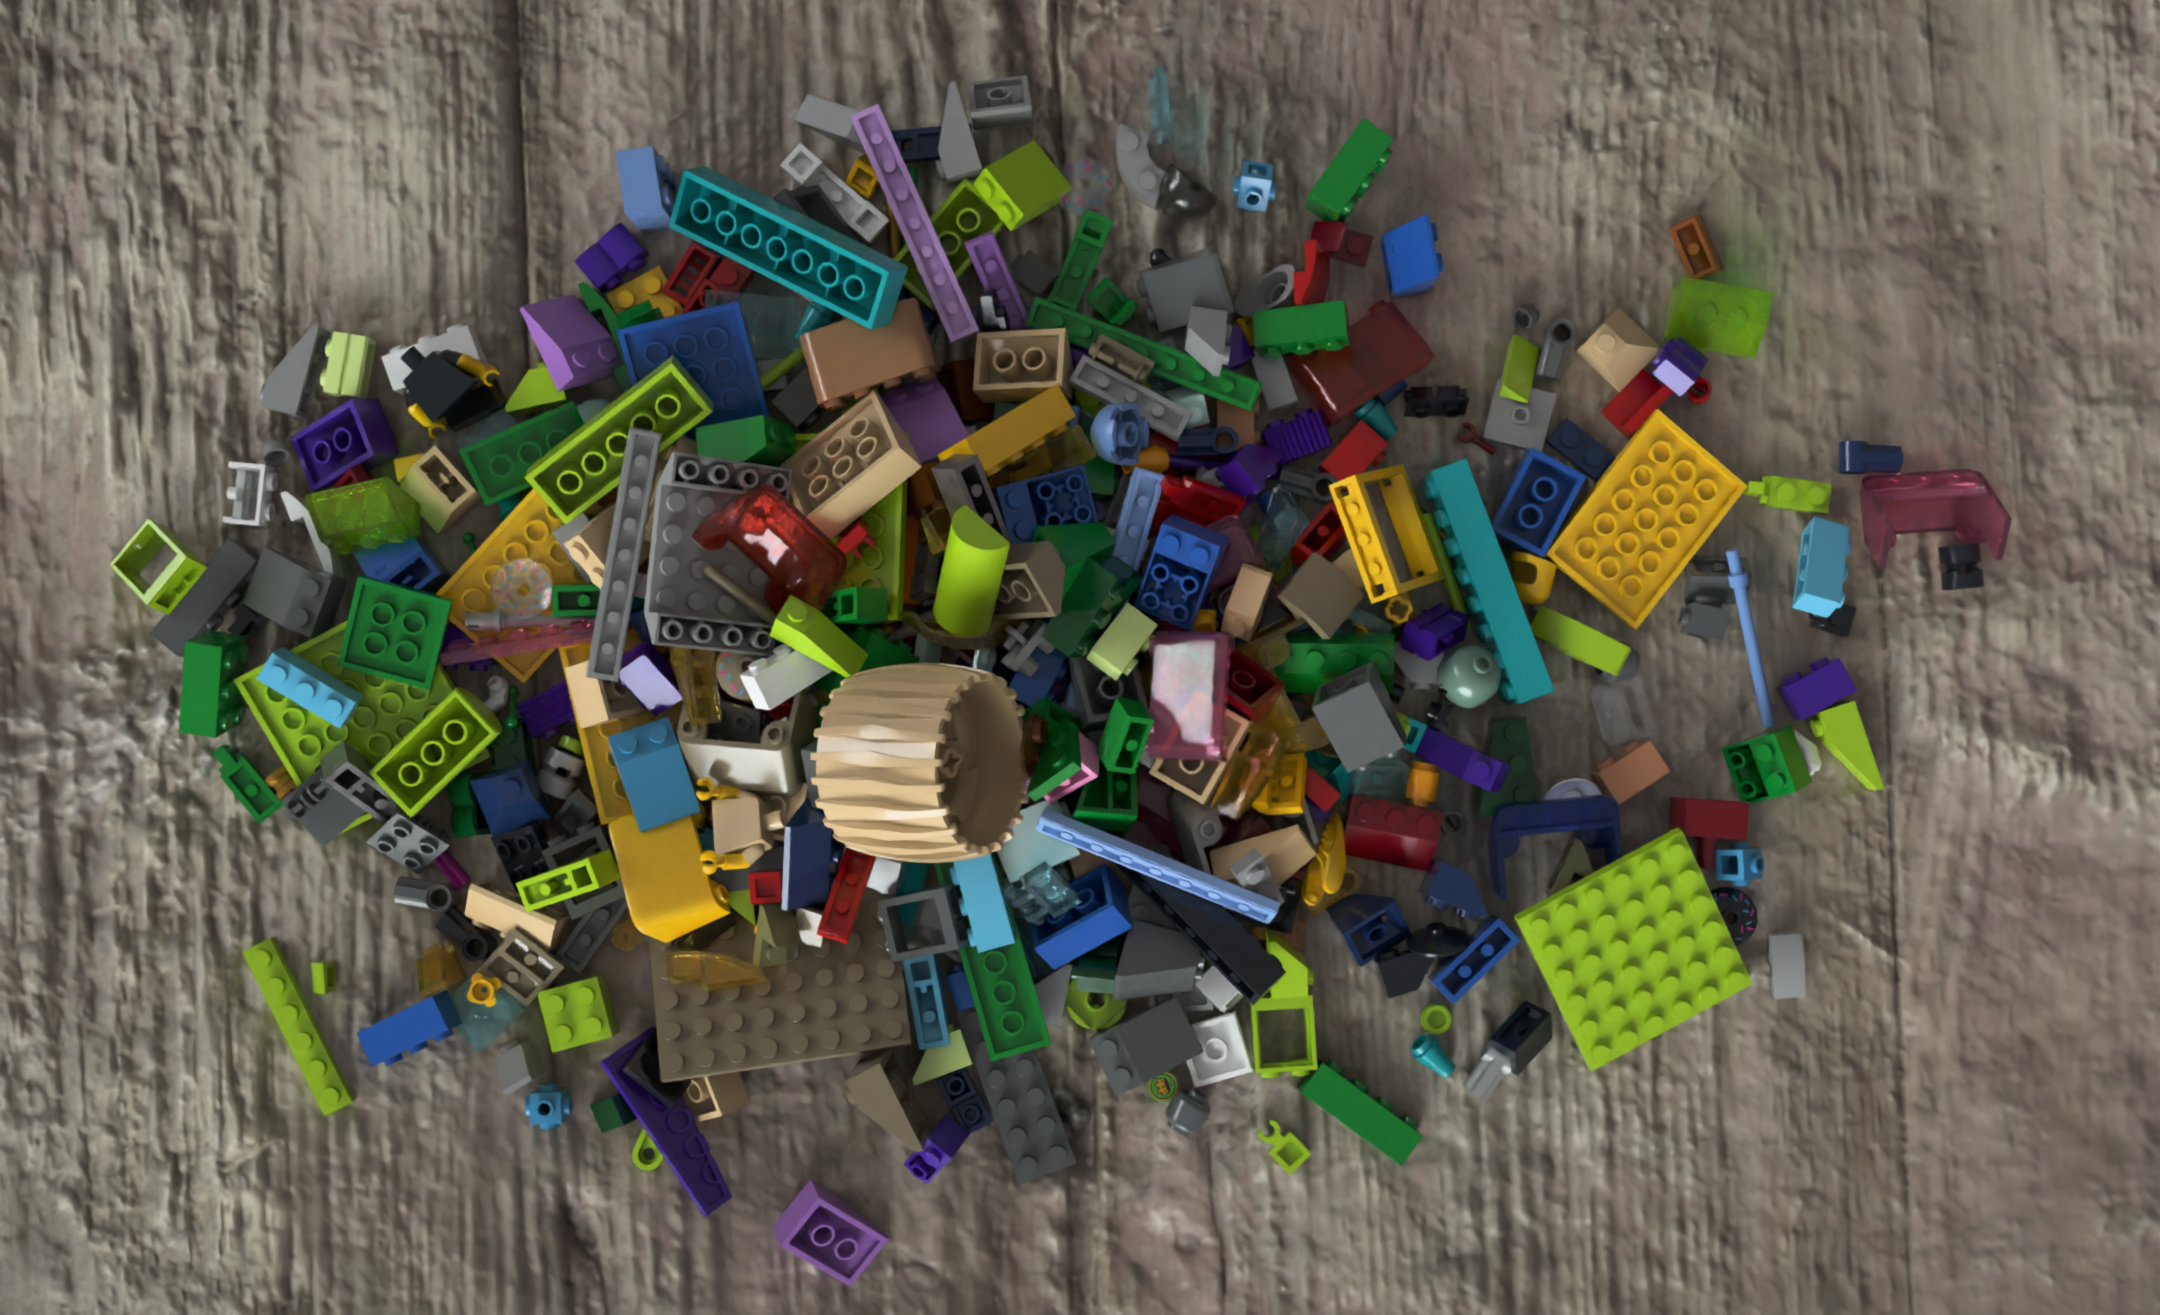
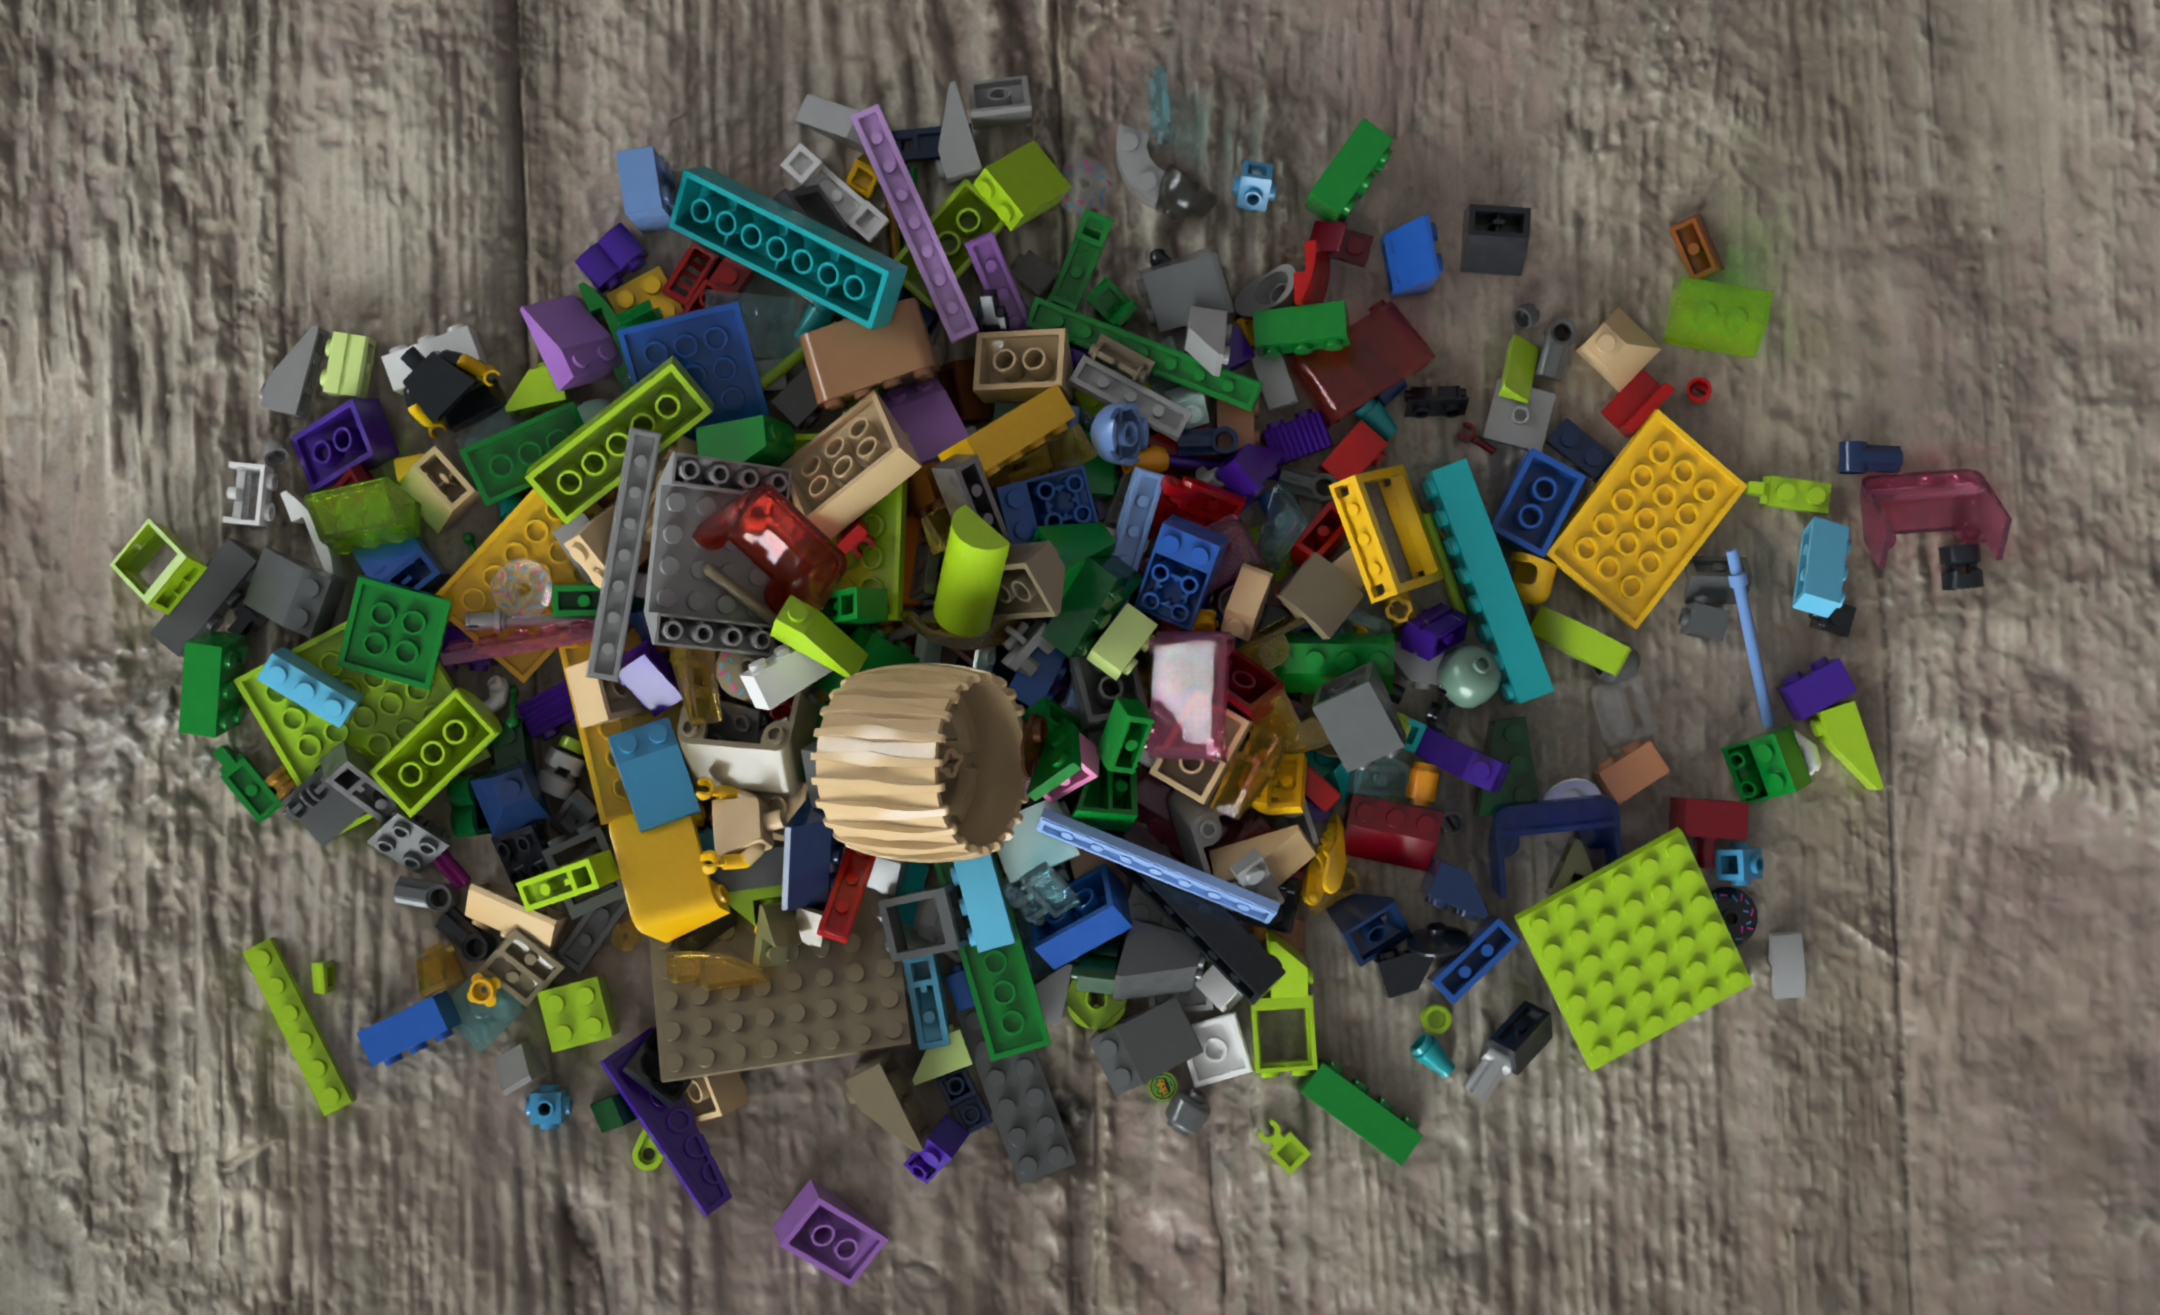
red plate [749,870,782,904] -> none
dark purple brick [1652,336,1709,397] -> none
none -> black slope [1460,204,1531,276]

